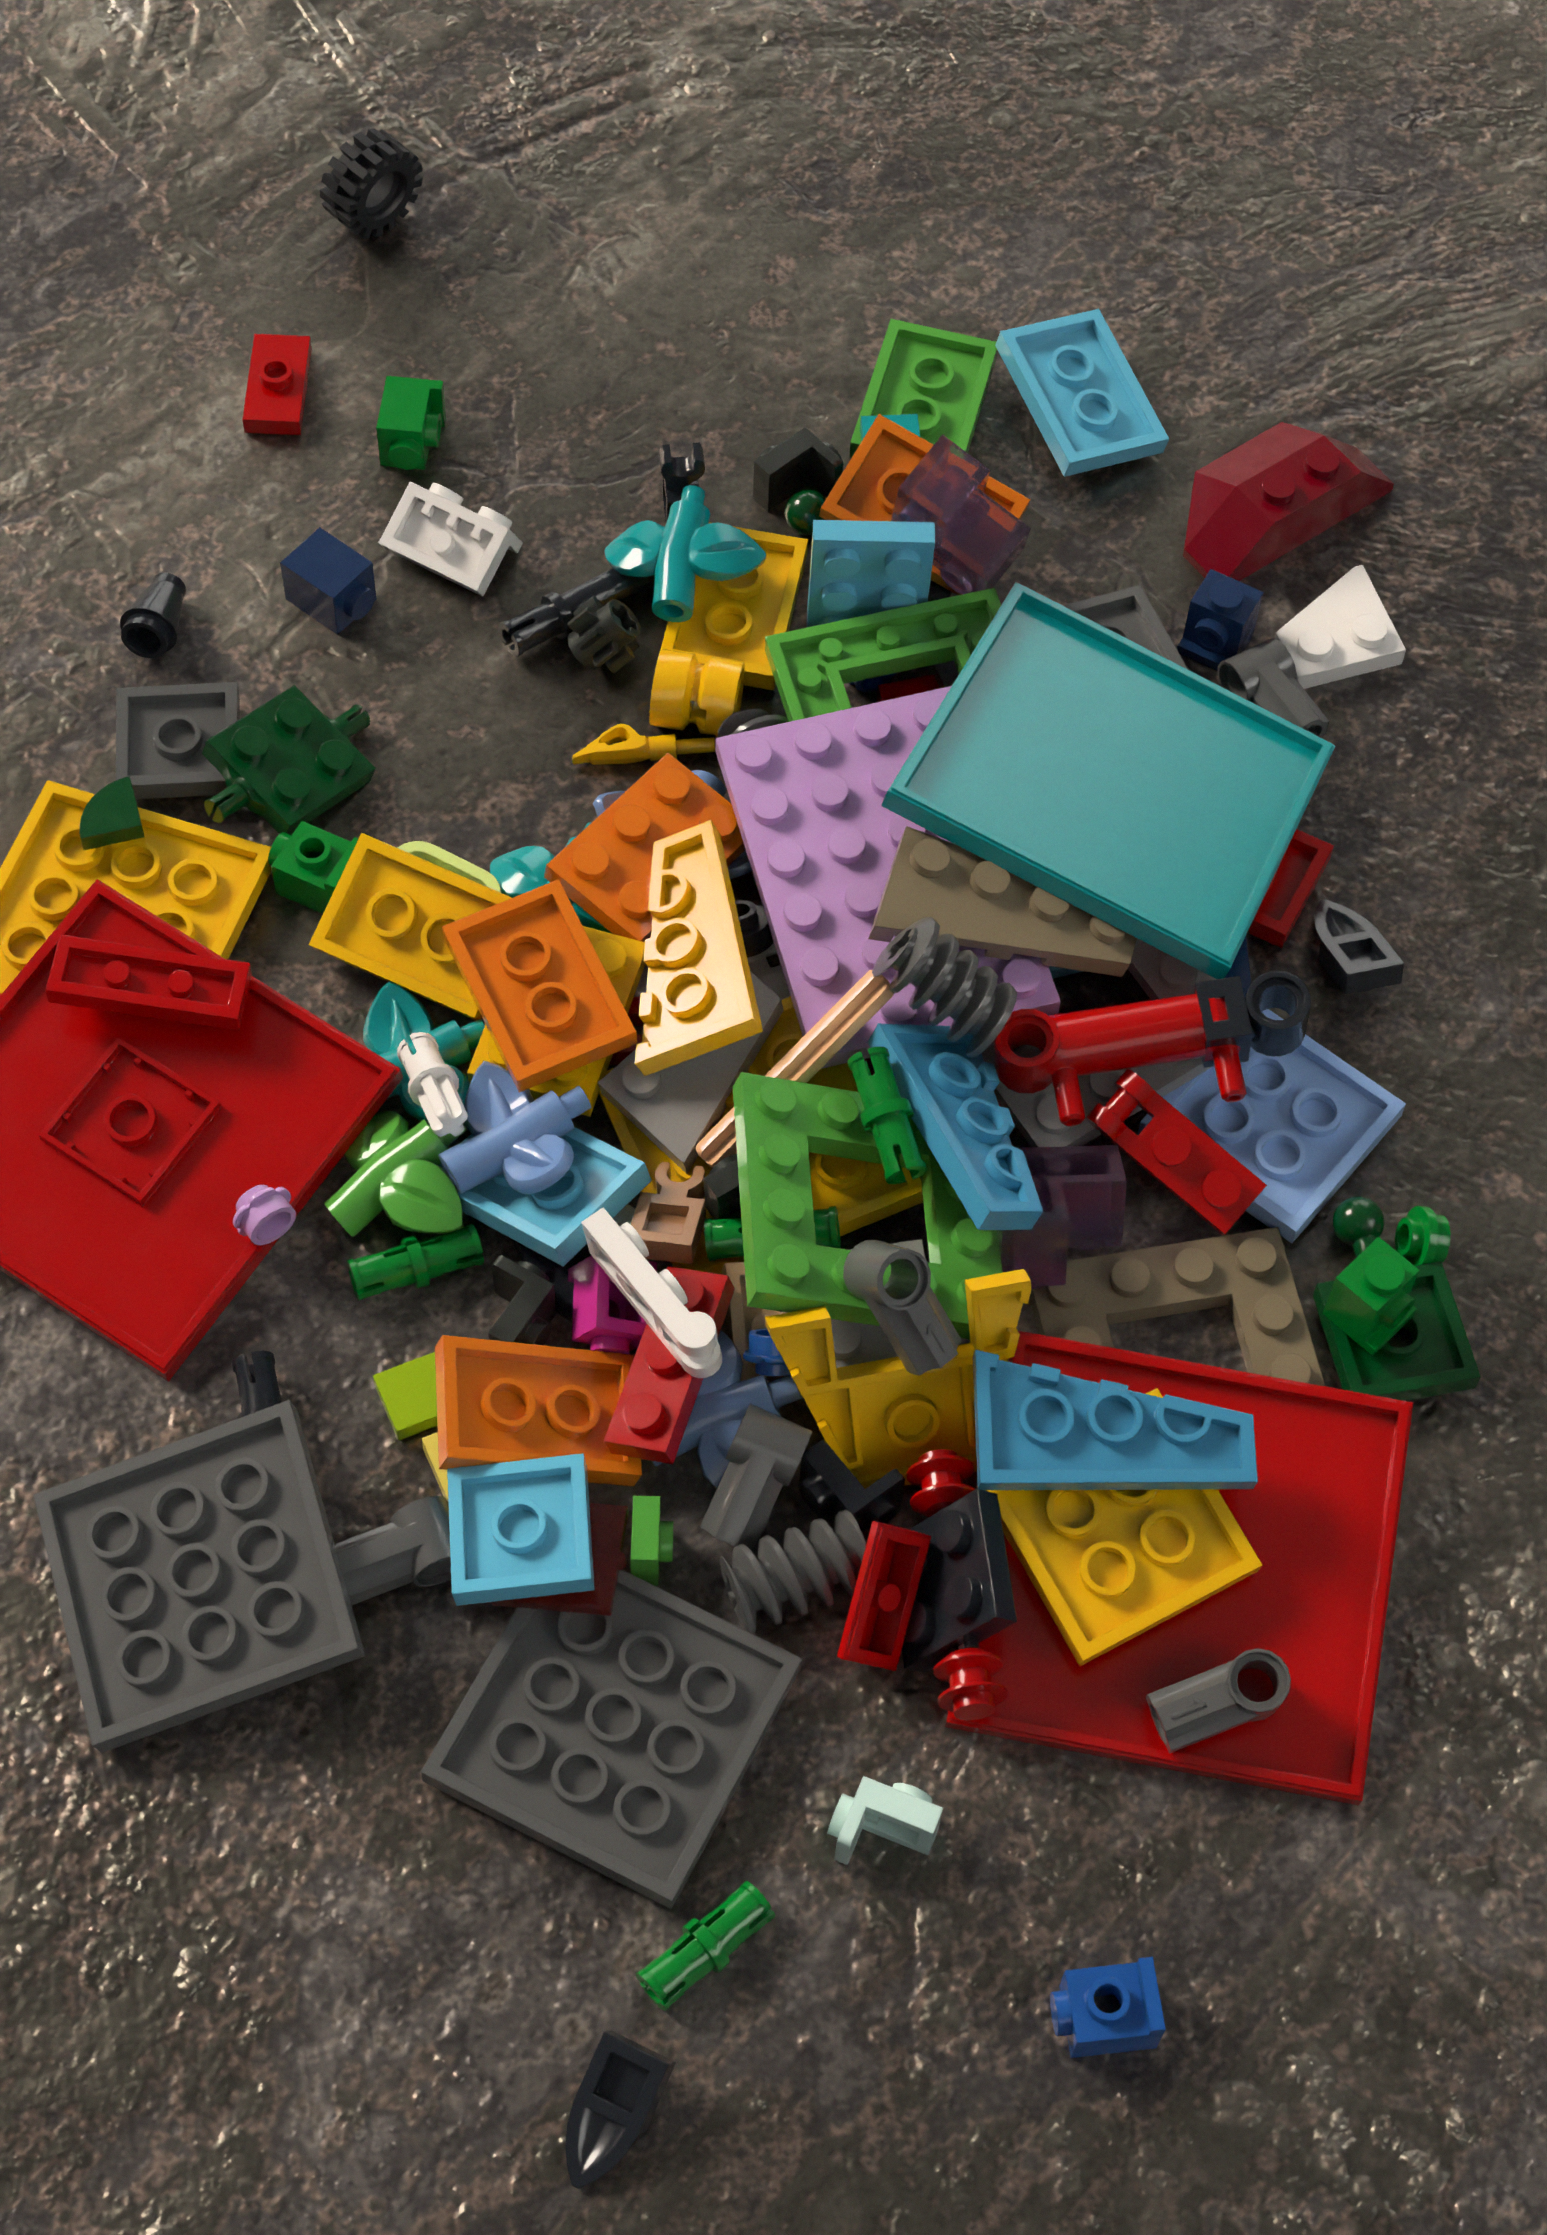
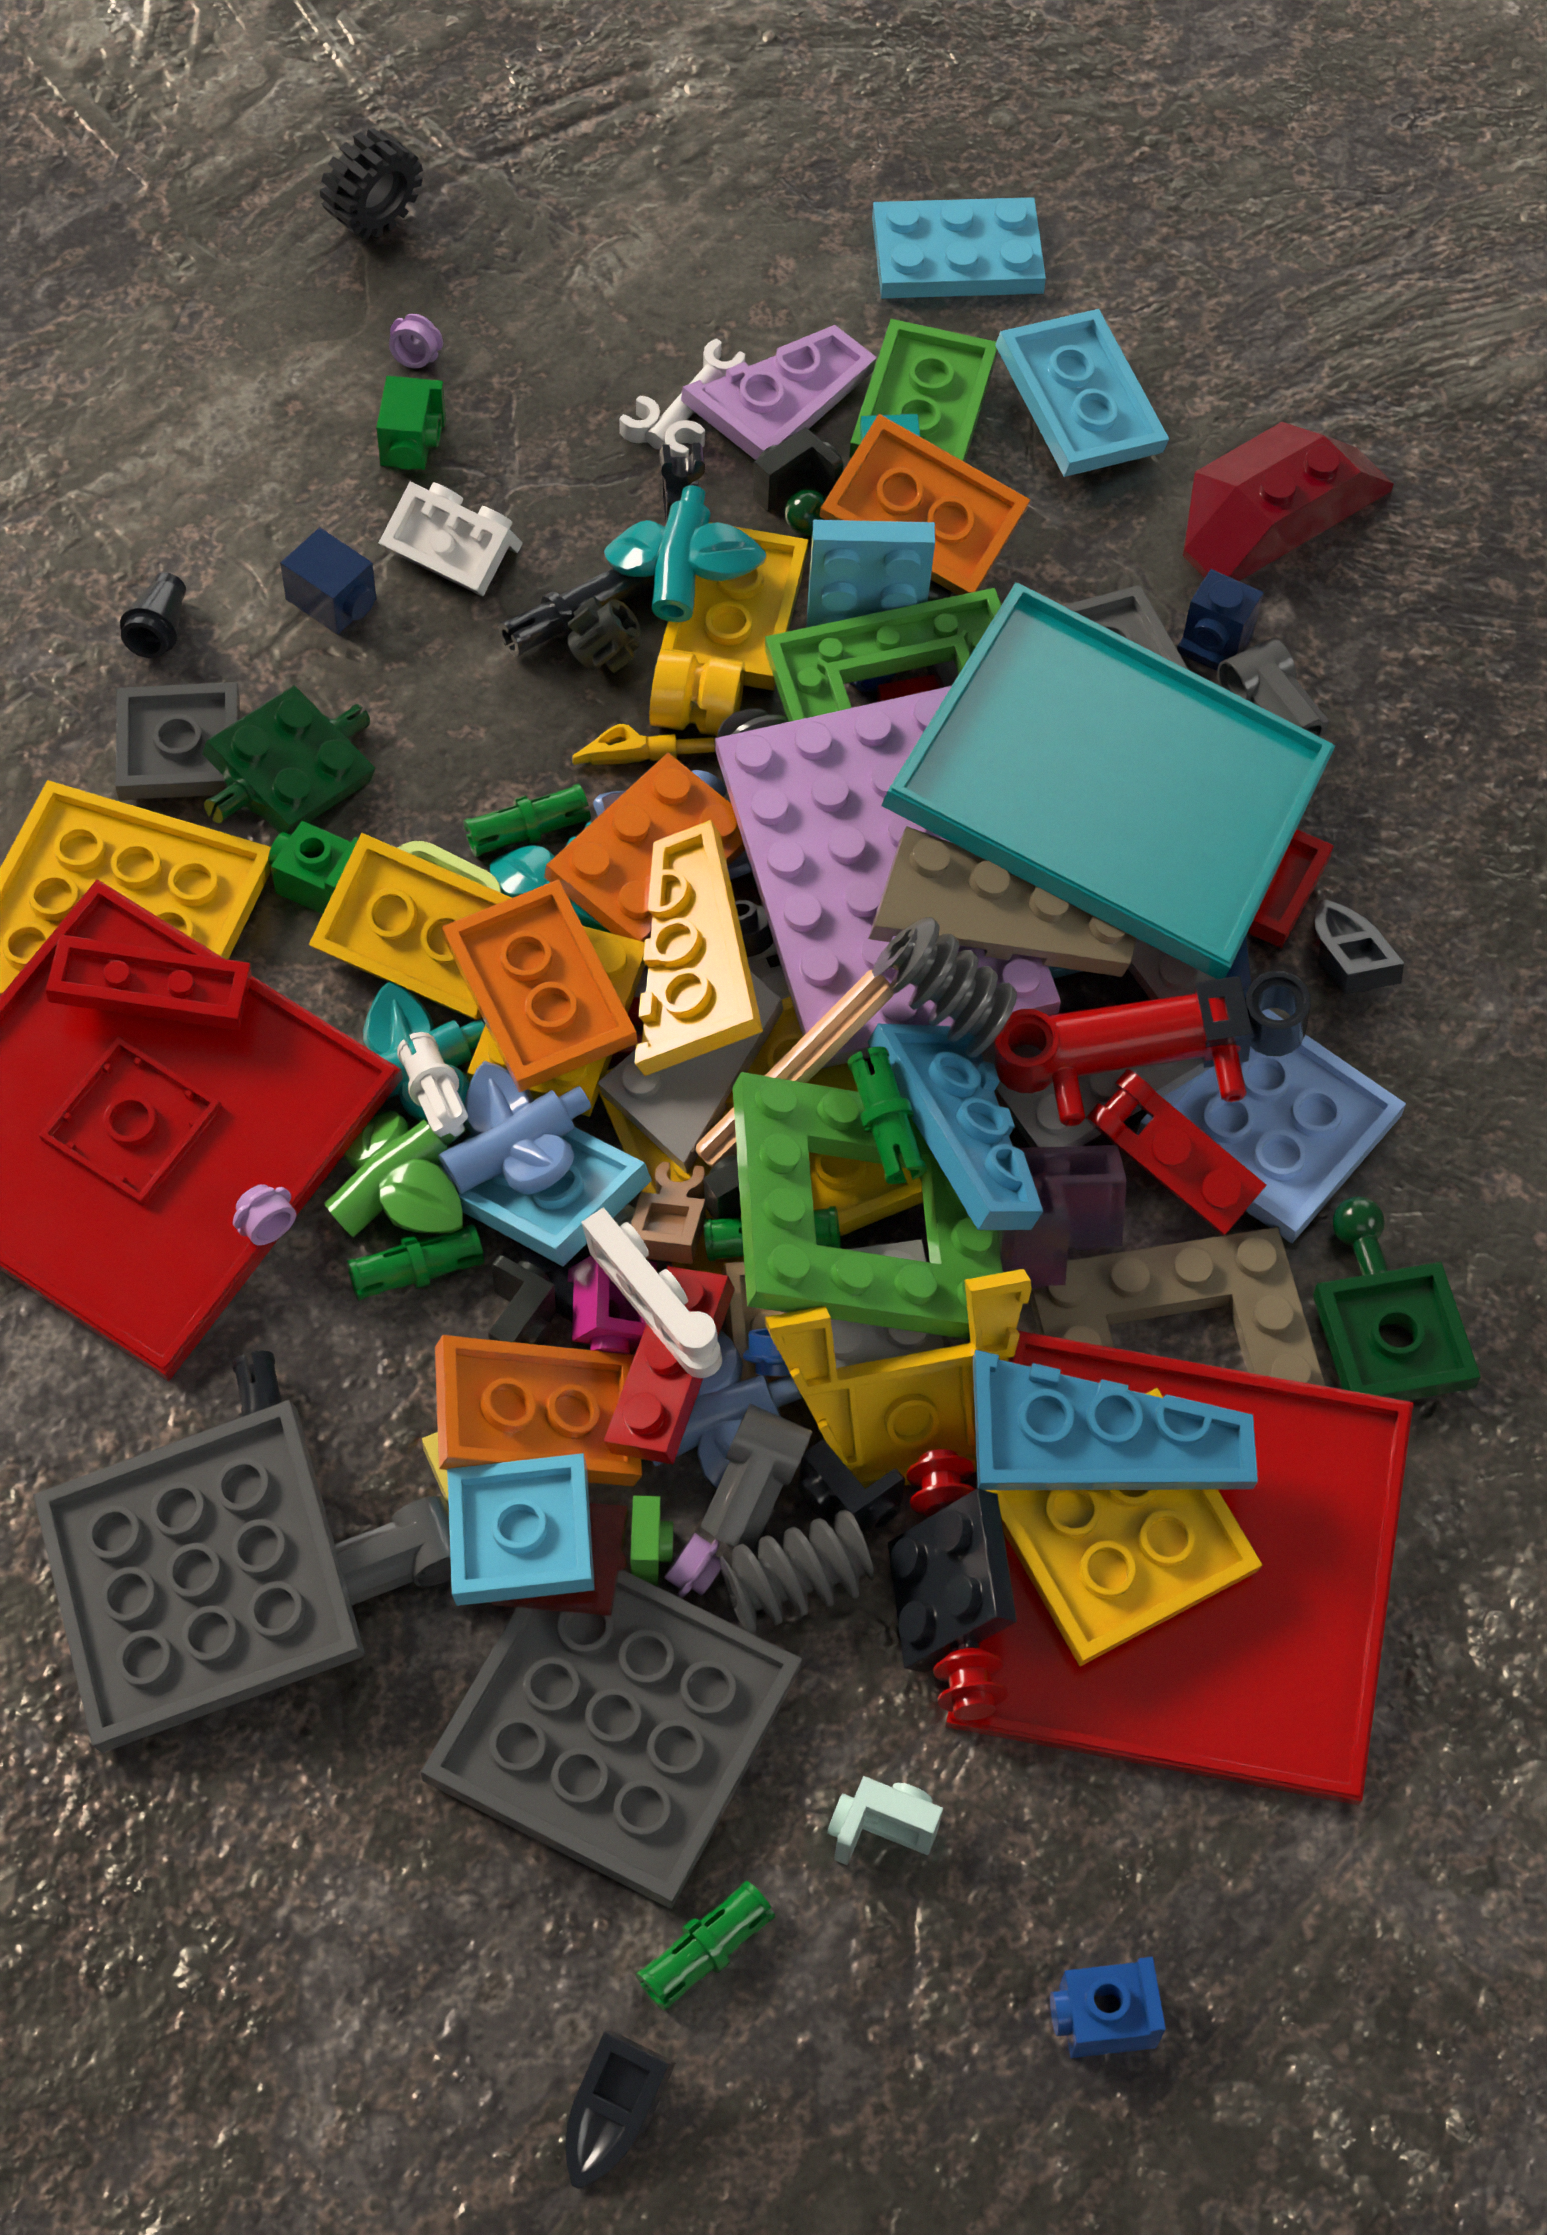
dark green tile [80,776,145,850] -> none
red plate [242,334,312,435] -> none
lime tile [373,1352,438,1441] -> none
red slope [837,1521,931,1671] -> none
dark grey piece [843,1240,962,1376] -> none
brick [891,435,1031,594] -> none
dark grey piece [1146,1648,1291,1754] -> none
white wing [1275,565,1406,689] -> none
green brick [1322,1236,1420,1356] -> none
green plate [1395,1206,1451,1266] -> none
none -> lavender plate [389,314,443,368]
none -> green pin [463,784,591,857]
none -> white bar [619,339,745,458]
none -> lavender plate [664,1533,721,1598]
none -> lavender wing [681,325,877,460]
none -> medium azure plate [872,197,1046,299]

